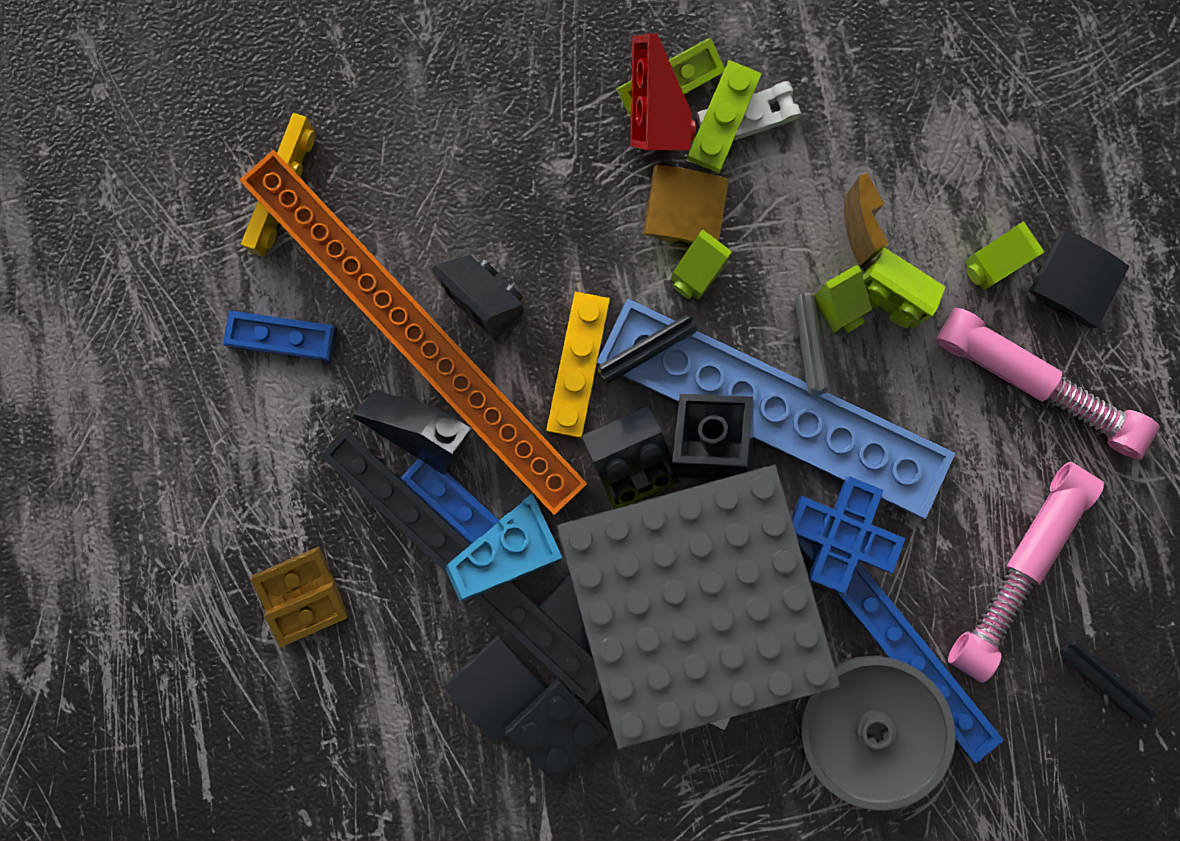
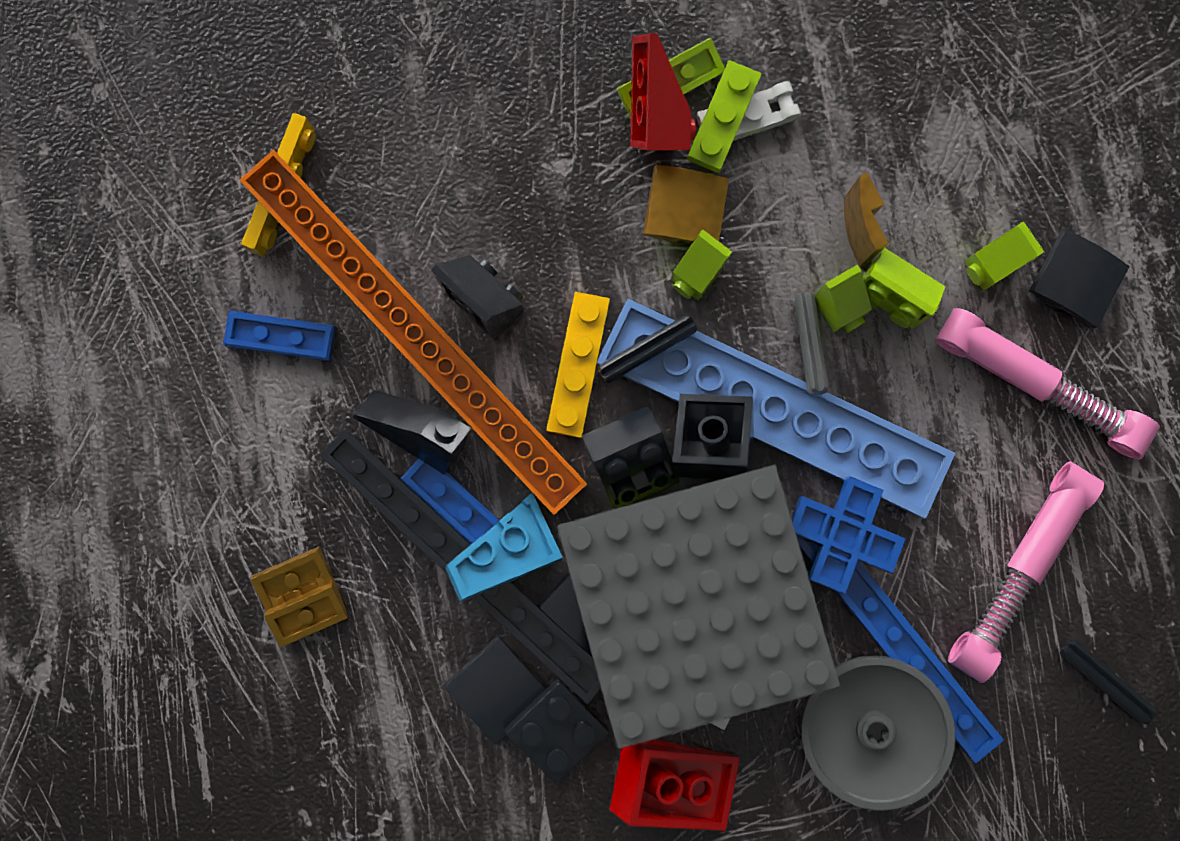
none -> red slope [609,739,740,831]

